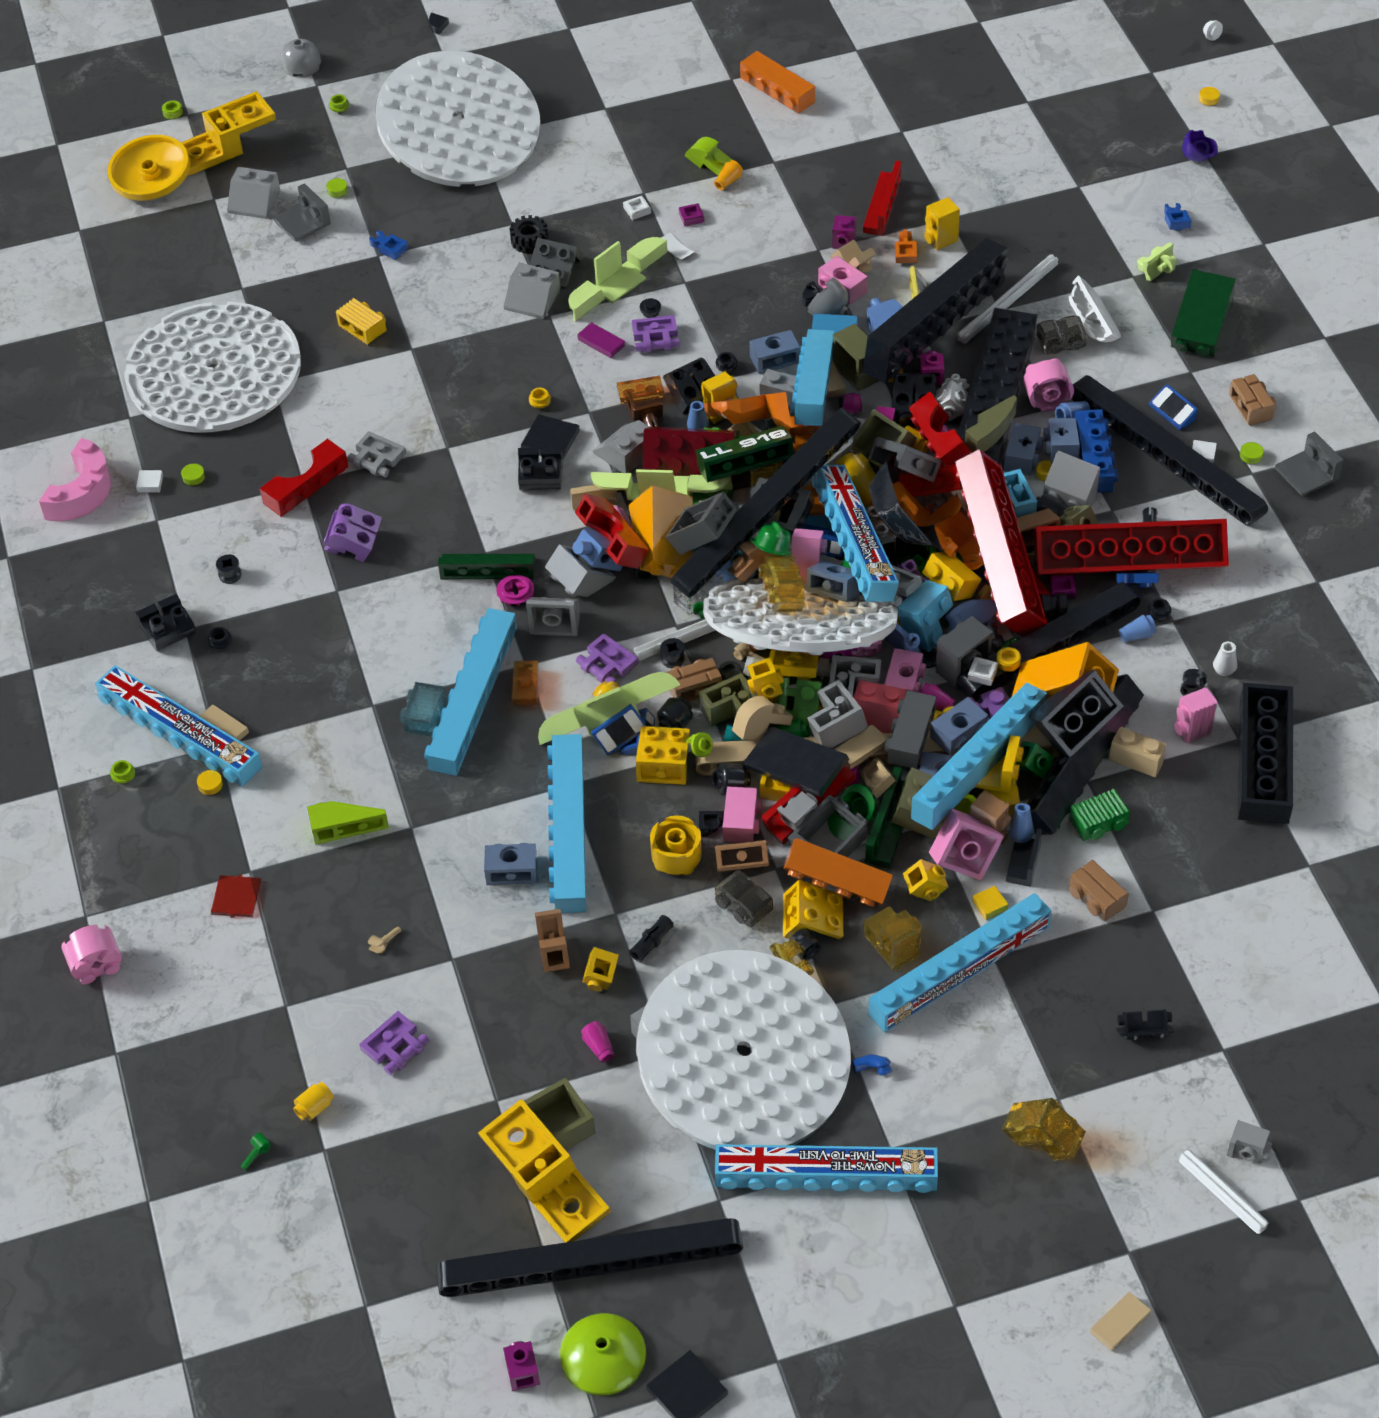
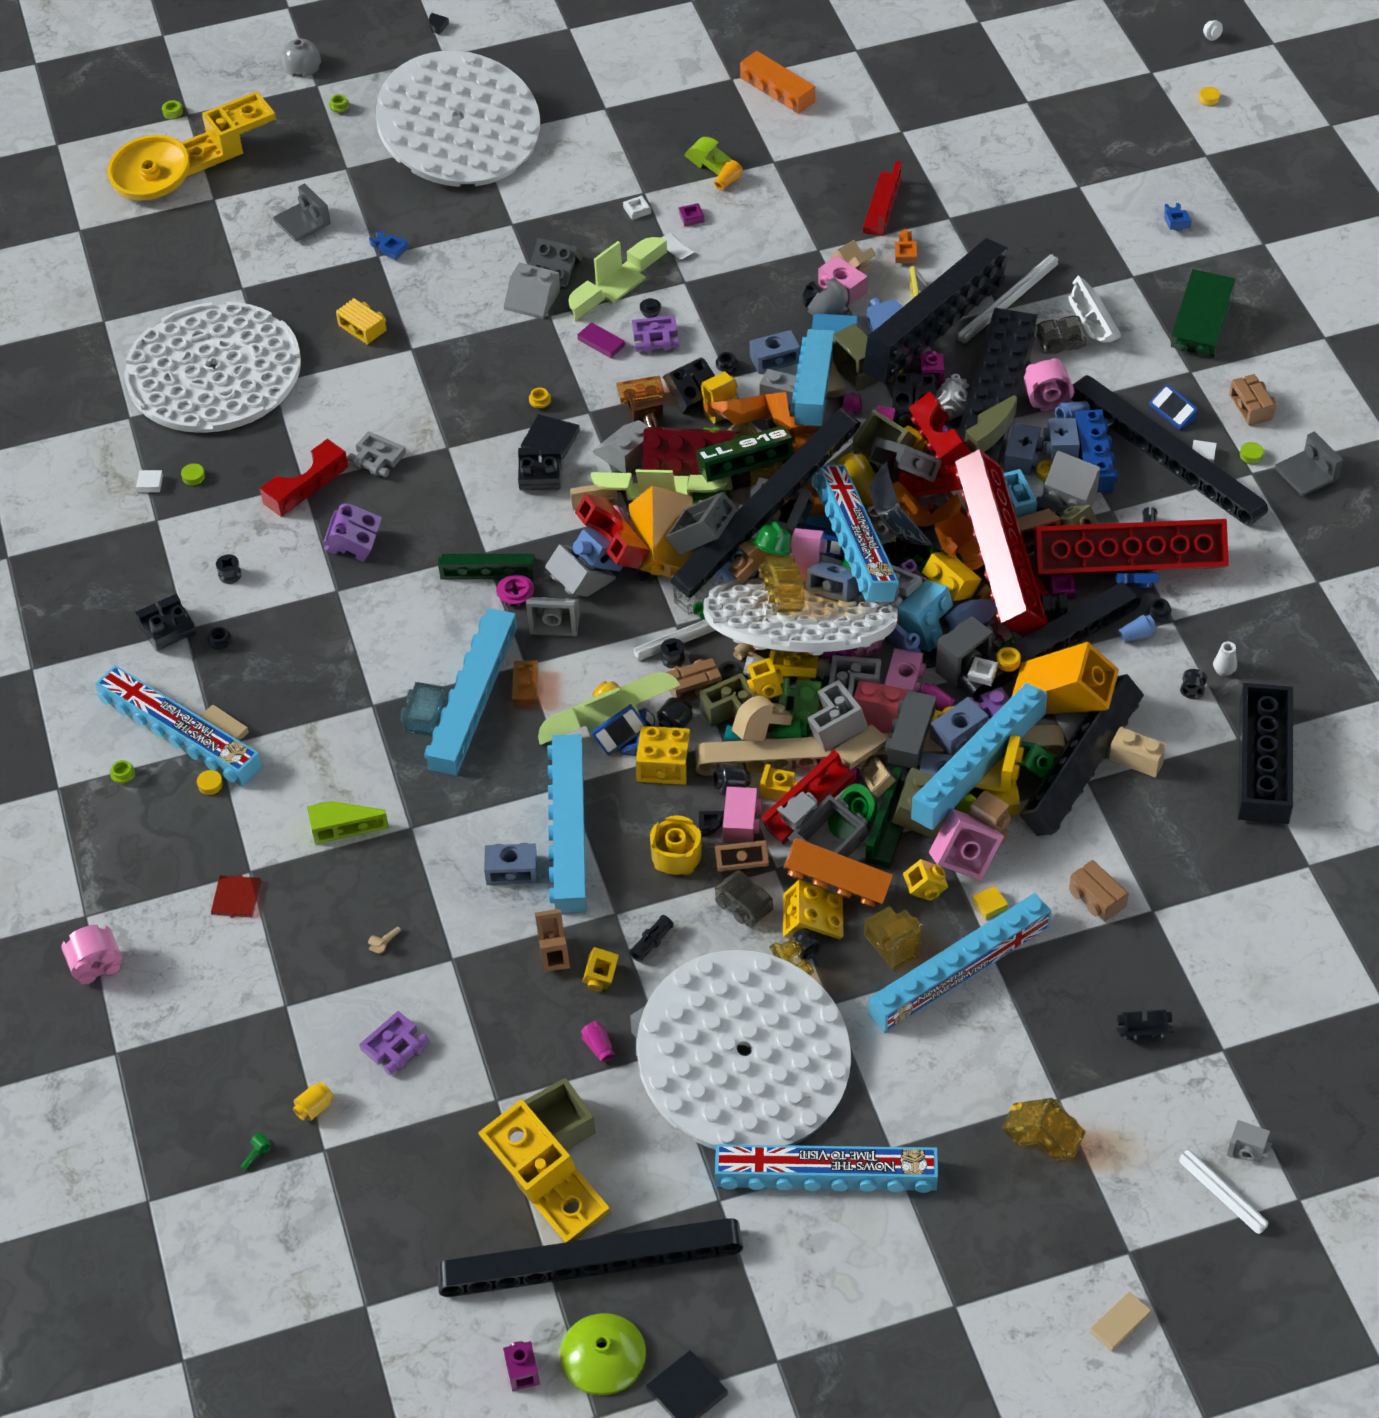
bright pink brick [39,438,111,521] -> none
light grey slope [227,167,281,219] -> none
lime tile [326,178,348,198] -> none
black tyre [509,215,549,253] -> none
medium lavender plate [576,633,639,683] -> none
lime plate [686,732,713,757] -> none
medium blue cone [687,401,709,429] -> none
black tile [743,726,850,797] -> none
magenta brick [832,215,857,249] -> none
blue arm [851,1054,892,1076] -> none
yellow brick [924,197,960,250] -> none
black panel [1006,829,1042,887] -> none
medium blue cone [1009,803,1034,843] -> none
black slope [1029,669,1124,757] -> none
green brick [1069,789,1130,841] -> none
yellowish green hips [1137,242,1177,281] -> none
bright pink brick [1174,687,1217,743] -> none
dark purple hair [1182,130,1218,162] -> none

